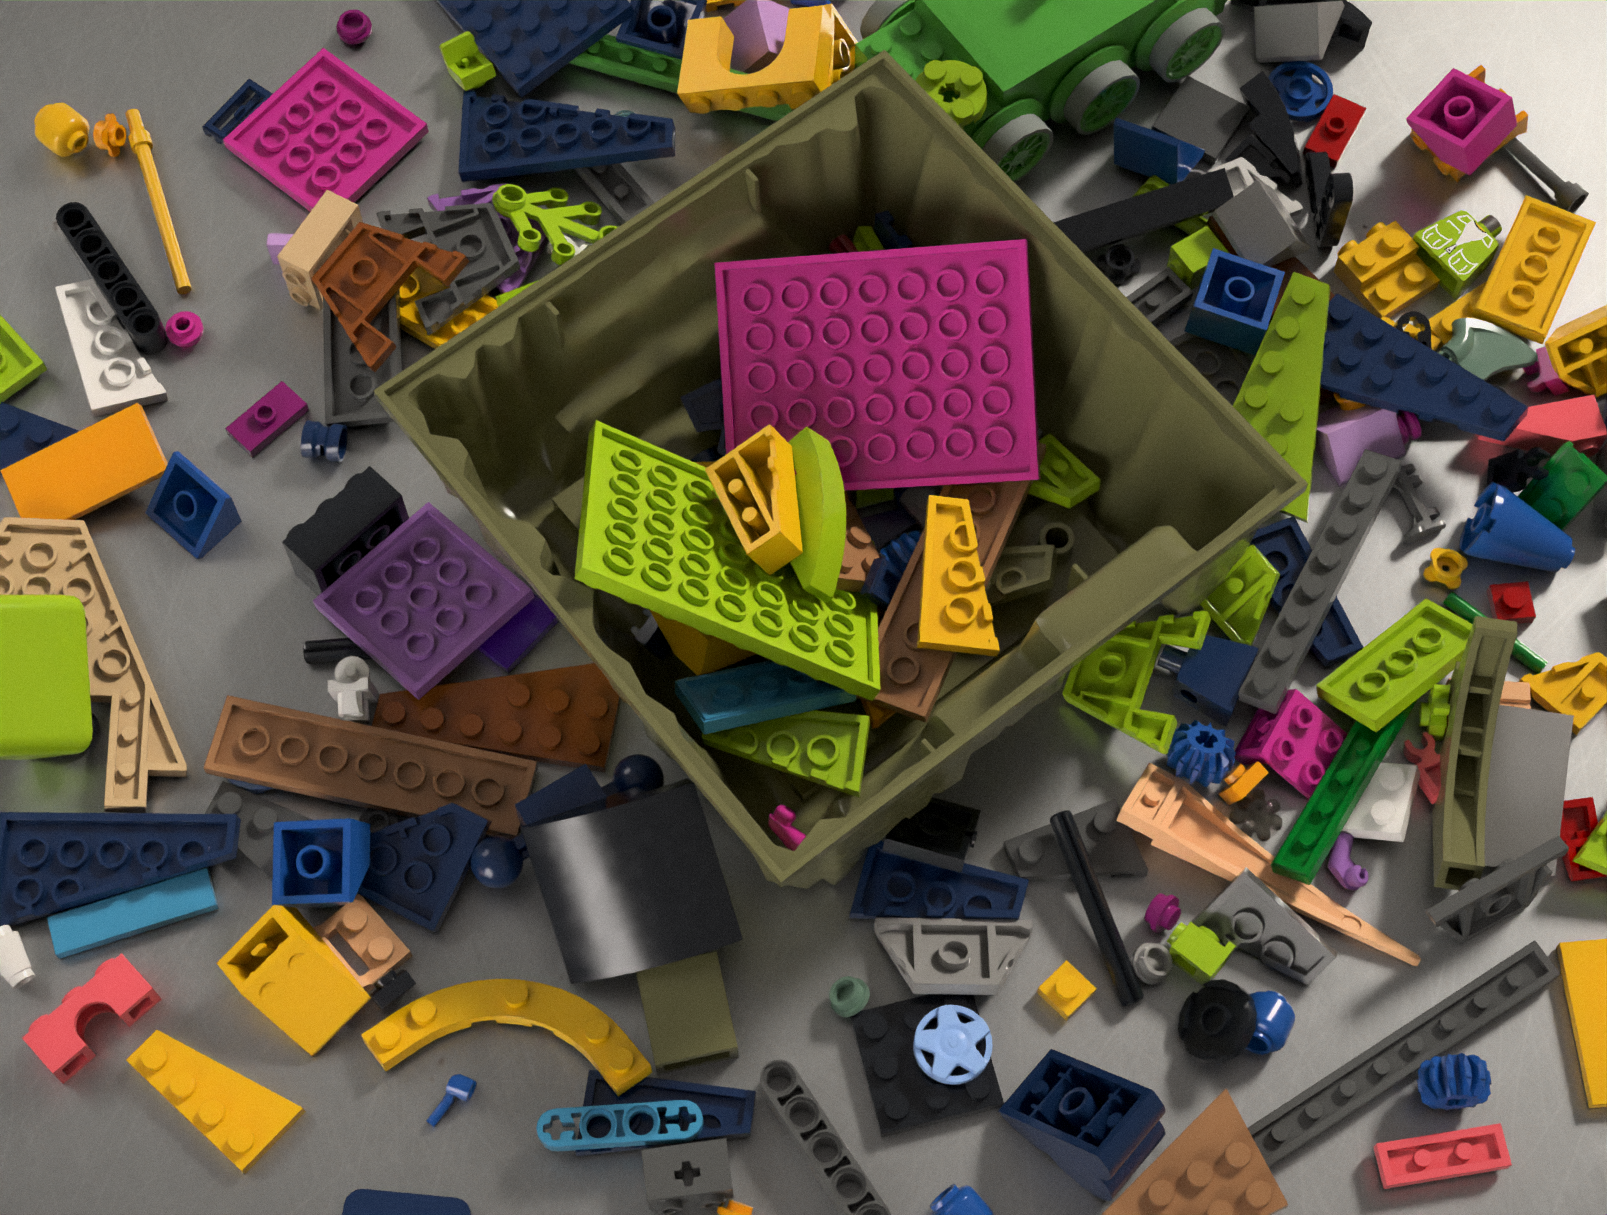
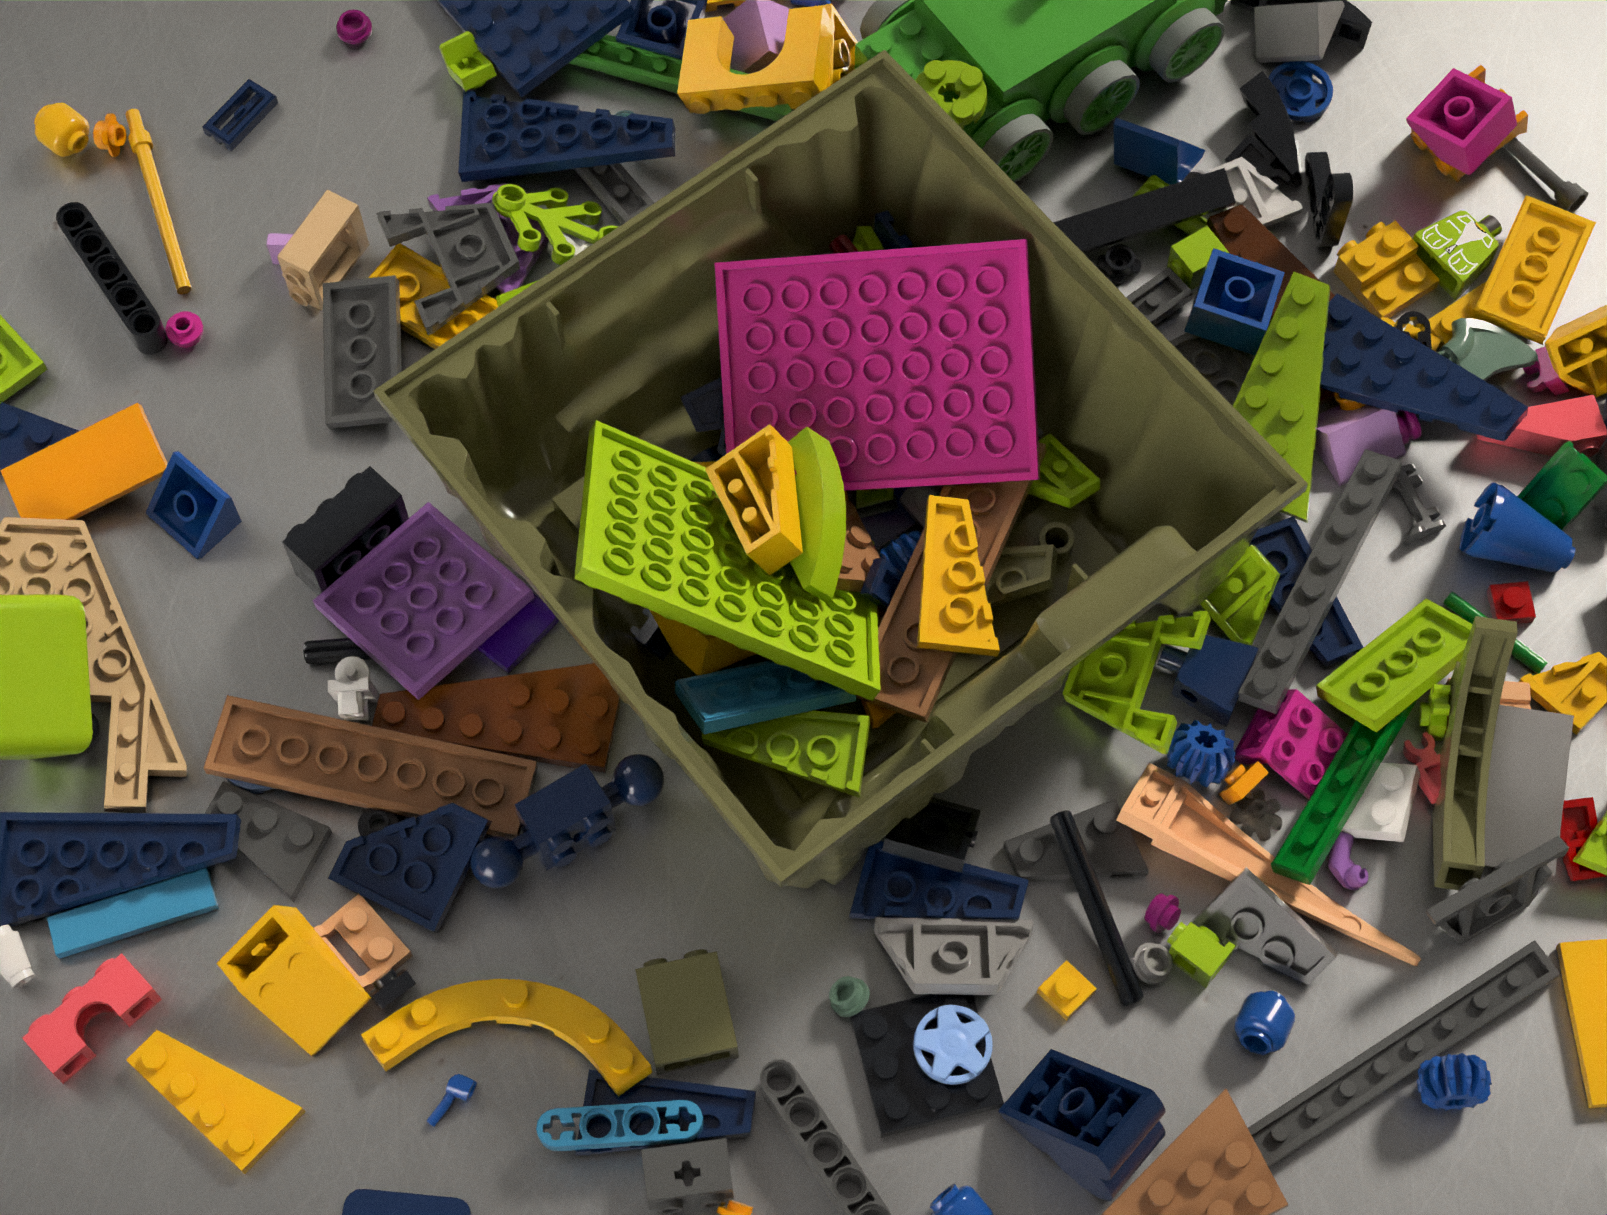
white wing [55,279,168,417] -> none
dark pink plate [223,48,429,212] -> none
magenta plate [225,381,309,458] -> none
blue slope [272,818,370,909] -> none
dark blue wheel [300,420,348,462] -> none
dark orange wing [312,222,469,373] -> none
black slope [520,778,743,984] -> none
dark pink arm [768,805,806,851] -> none
dark grey tile [1152,75,1250,165] -> none
black tile [1178,979,1257,1064] -> none
light grey slope [1212,180,1311,267] -> none
red plate [1303,94,1367,168] -> none
coral plate [1373,1123,1512,1189] -> none
yellow plate [1423,548,1468,590] -> none
black plate [1487,447,1550,493] -> none

